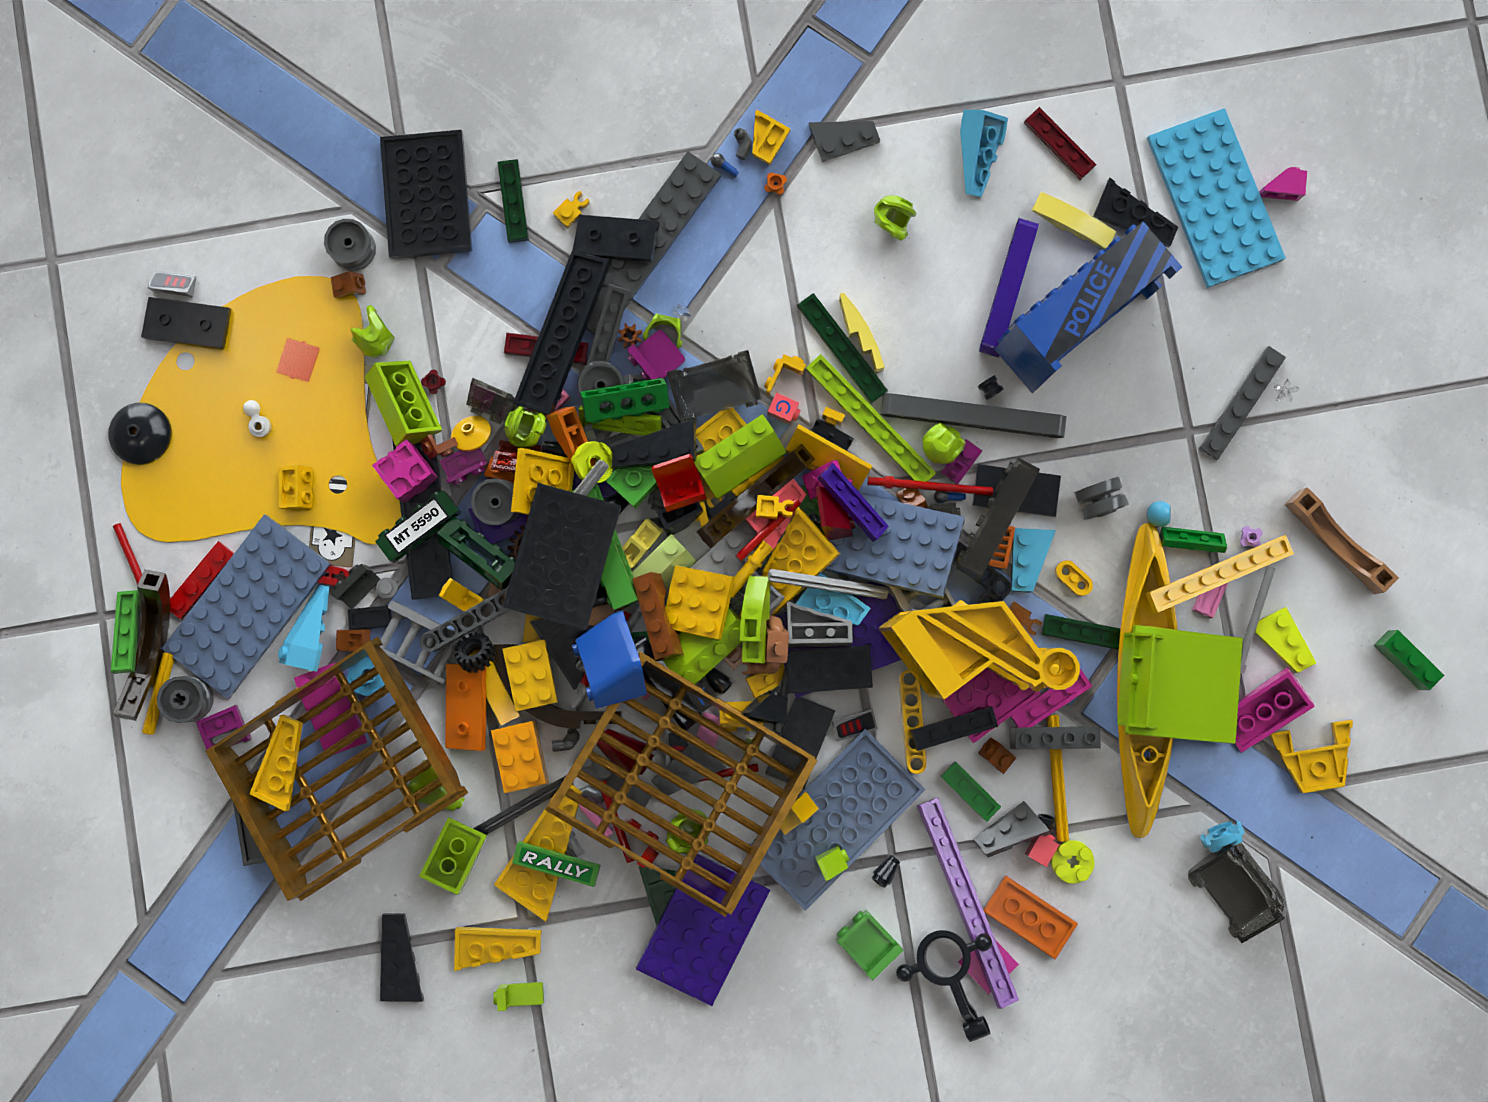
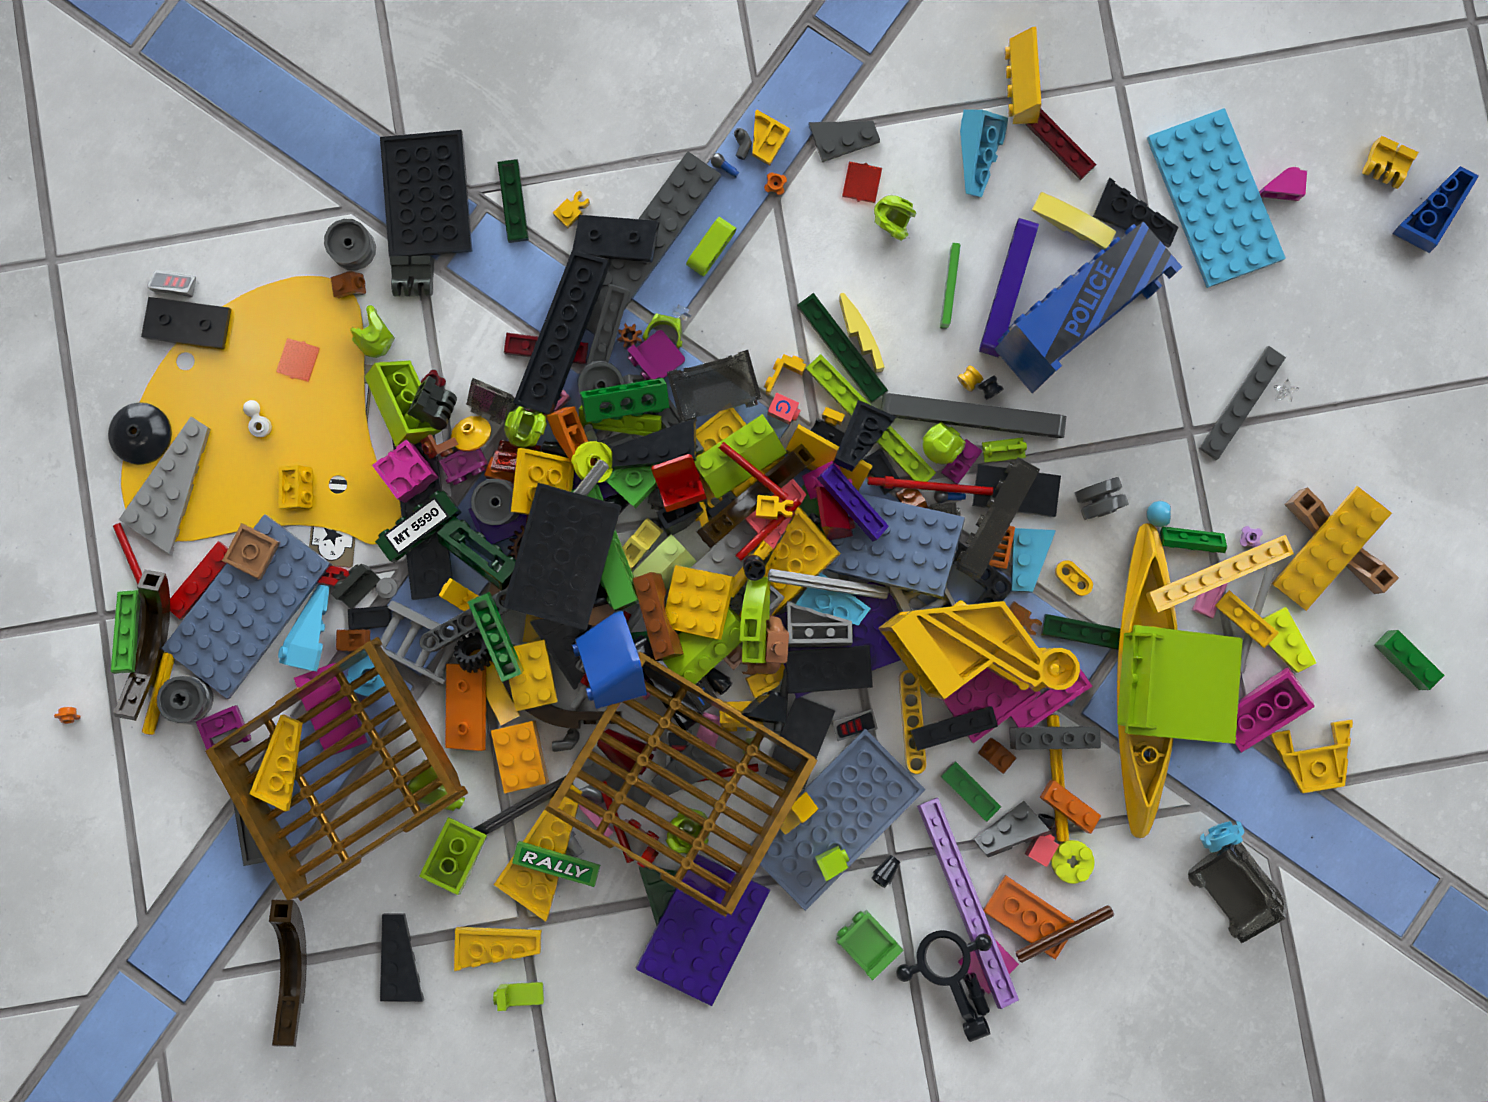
none -> orange plate [54,707,81,724]
none -> light grey wing [118,417,210,555]
none -> medium nougat tile [222,523,280,580]
none -> dark brown arch [269,900,307,1047]
none -> pearl dark grey legs [390,256,434,296]
none -> pearl dark grey legs [407,376,457,430]
none -> green brick [468,592,524,682]
none -> lime beam [686,216,737,277]
none -> red bar [719,442,789,501]
none -> black wheel [743,555,766,581]
none -> black wing [833,400,896,472]
none -> clear red piece [842,161,882,203]
none -> black tile [863,449,900,495]
none -> bright green tile [940,243,961,329]
none -> yellow wheel [957,365,984,392]
none -> black axle [963,973,990,1016]
none -> lime hinge [982,437,1027,463]
none -> yellow slope [1005,27,1041,124]
none -> reddish brown axle [1015,905,1114,963]
none -> orange plate [1040,780,1101,834]
none -> yellow tile [1214,590,1279,648]
none -> yellow plate [1272,486,1392,611]
none -> yellow legs [1362,136,1419,189]
none -> blue wedge [1392,166,1479,253]

